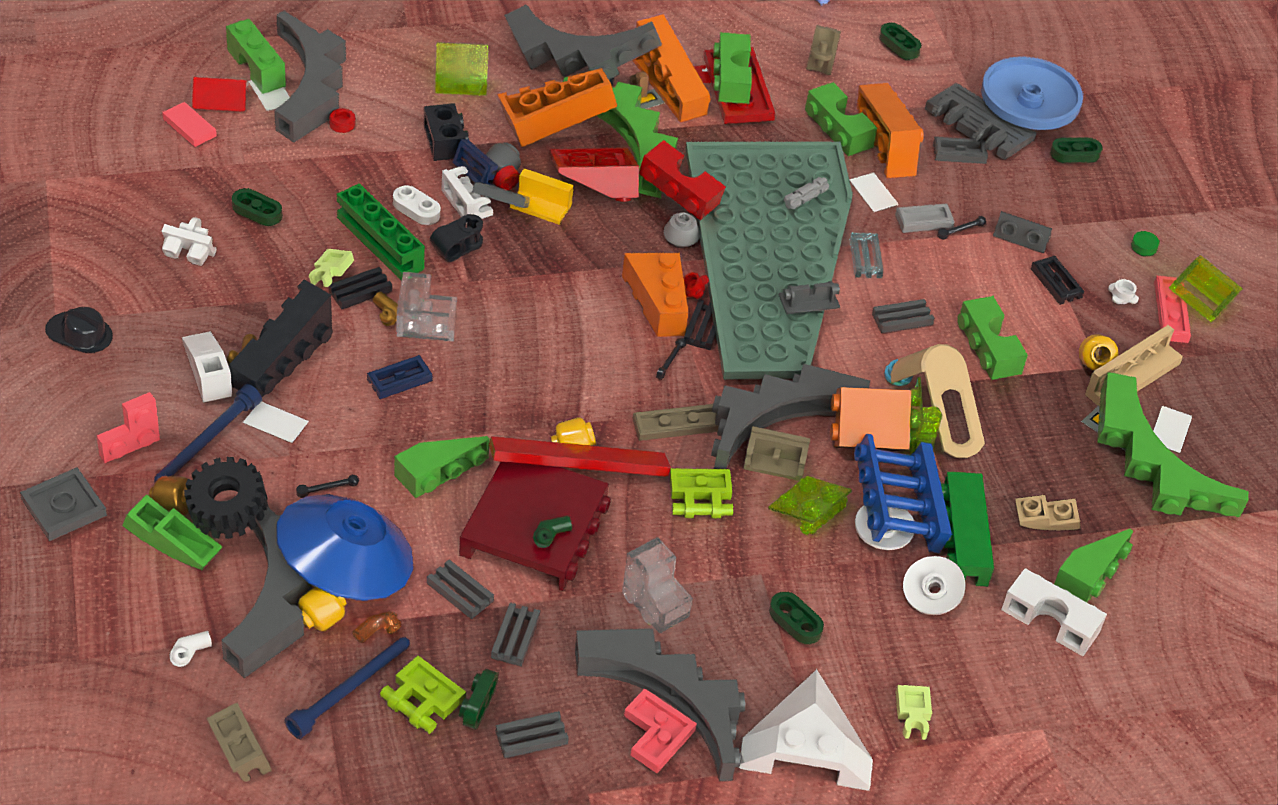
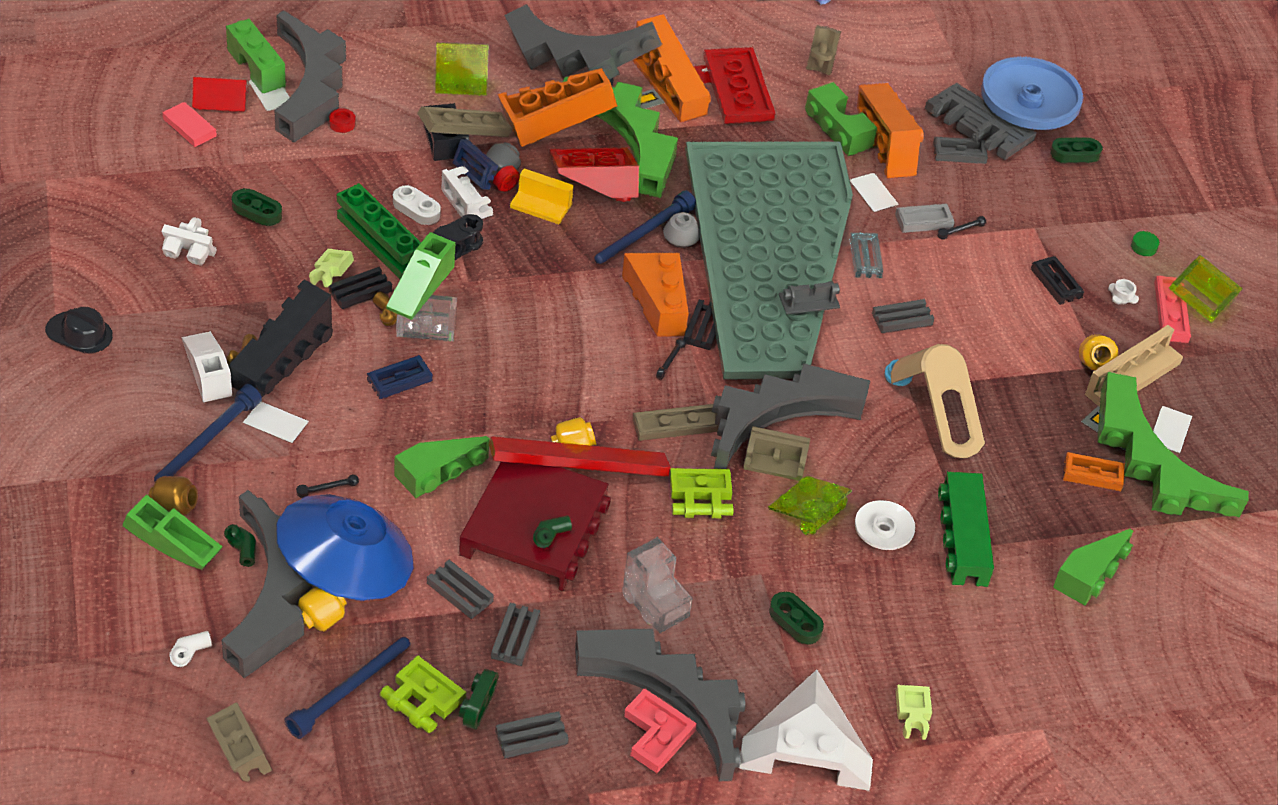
dark grey plate [20,467,107,541] -> none
coral plate [97,392,160,463] -> none
black tyre [184,457,268,539] -> none
clear orange arm [352,611,402,643] -> none
dark grey tile [472,182,531,208] -> none
medium nougat tile [629,71,649,98] -> none
red arch [639,140,726,220] -> none
red plate [683,272,709,299] -> none
bright green arch [713,32,752,104] -> none
light grey axle [784,177,829,209] -> none
orange brick [830,387,911,450] -> none
blue fence [854,433,952,553] -> none
dark green plate [879,22,922,60] -> none
white dish [903,556,966,615] -> none
clear neon green hinge [909,377,942,455] -> none
bright green arch [957,296,1028,380] -> none
dark grey hinge [993,211,1052,253] -> none
white arch [1001,568,1107,656] -> none
tan slope [1015,495,1080,531] -> none
none -> dark green arm [224,524,256,567]
none -> slope [386,232,455,320]
none -> dark tan tile [417,107,513,137]
none -> dark blue piece [594,190,696,264]
none -> orange tile [1063,452,1125,491]

